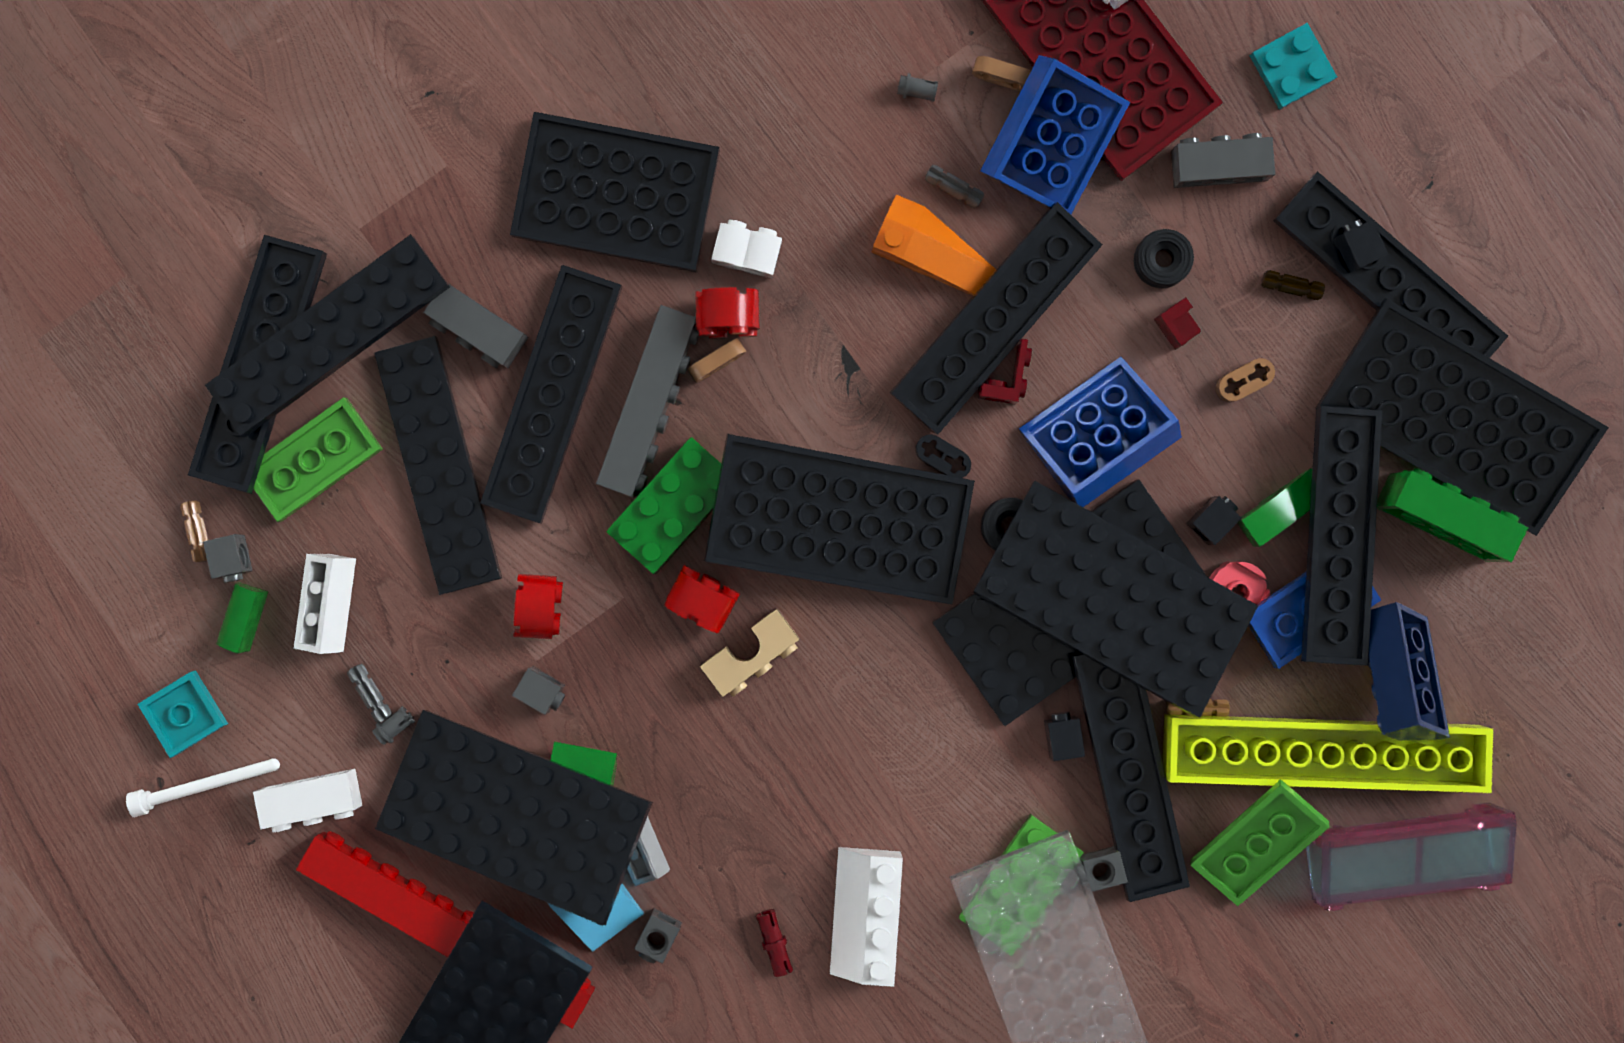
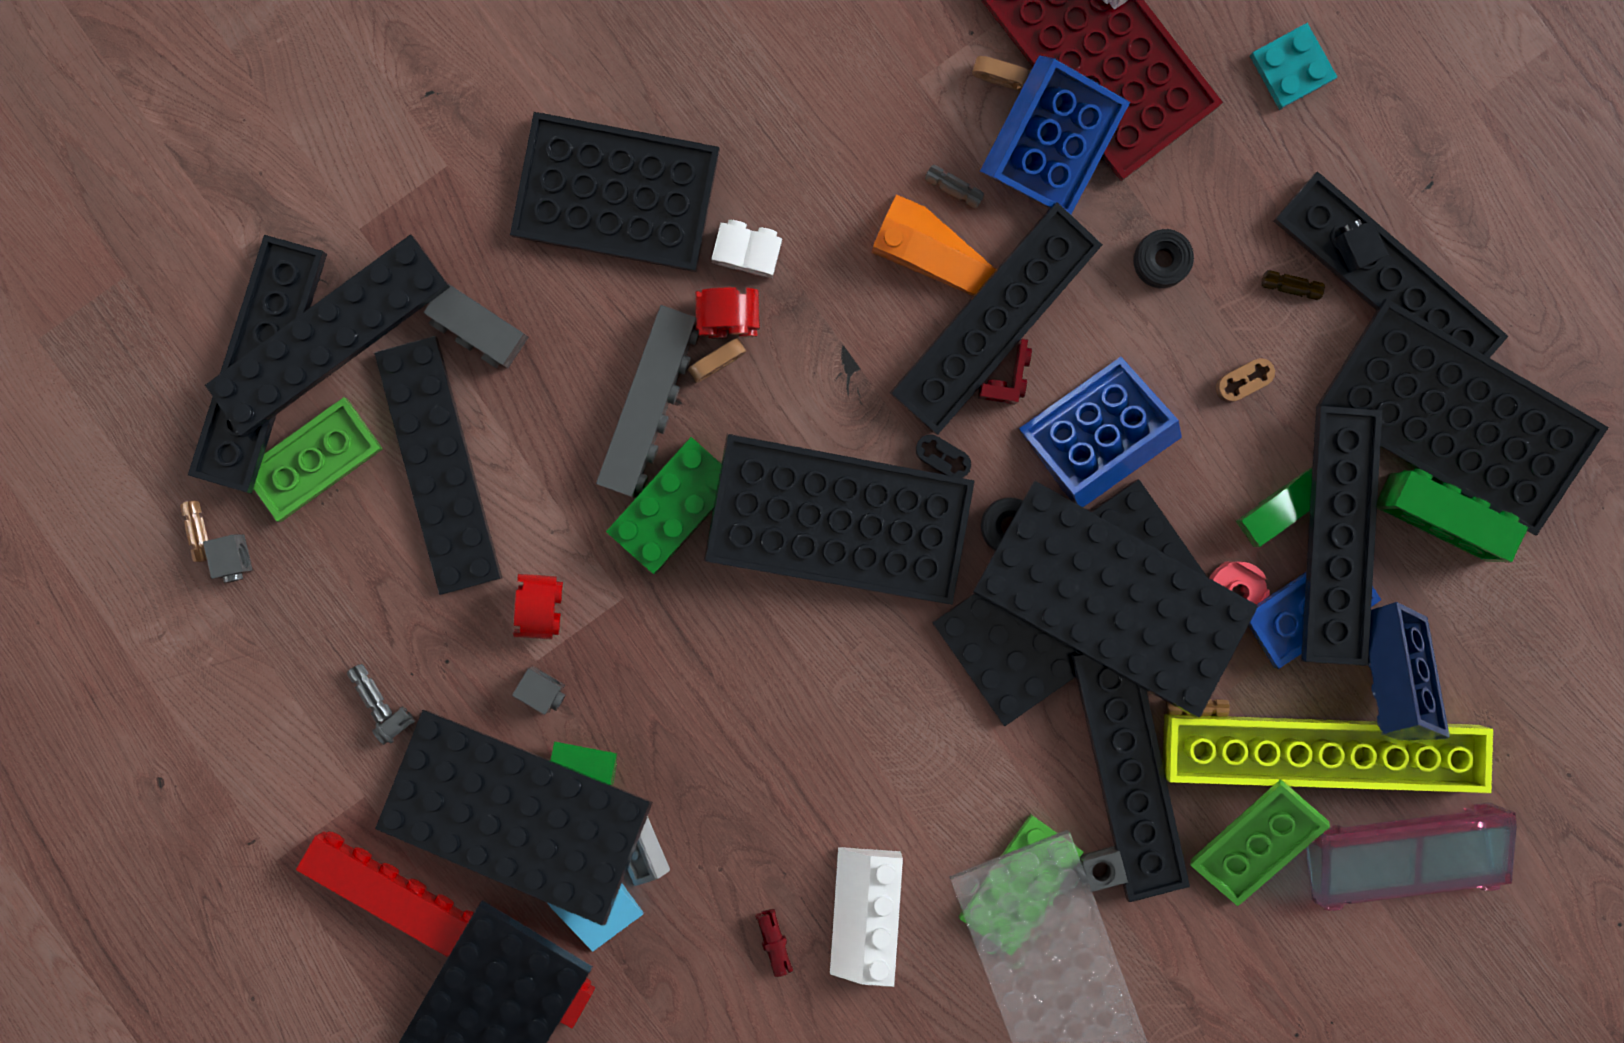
white piece [126,759,280,818] -> none
teal plate [137,670,228,758] -> none
green brick [216,582,269,654] -> none
white brick [253,769,362,832] -> none
white brick [294,554,356,654] -> none
black plate [480,265,623,524] -> none
dark grey brick [634,908,682,964] -> none
red brick [664,565,740,633] -> none
tan arch [700,608,799,697] -> none
dark grey pin [897,73,938,102] -> none
black brick [1044,712,1085,761] -> none
dark red panel [1154,297,1201,350] -> none
dark grey brick [1171,133,1275,188] -> none
black brick [1186,496,1242,545] -> none

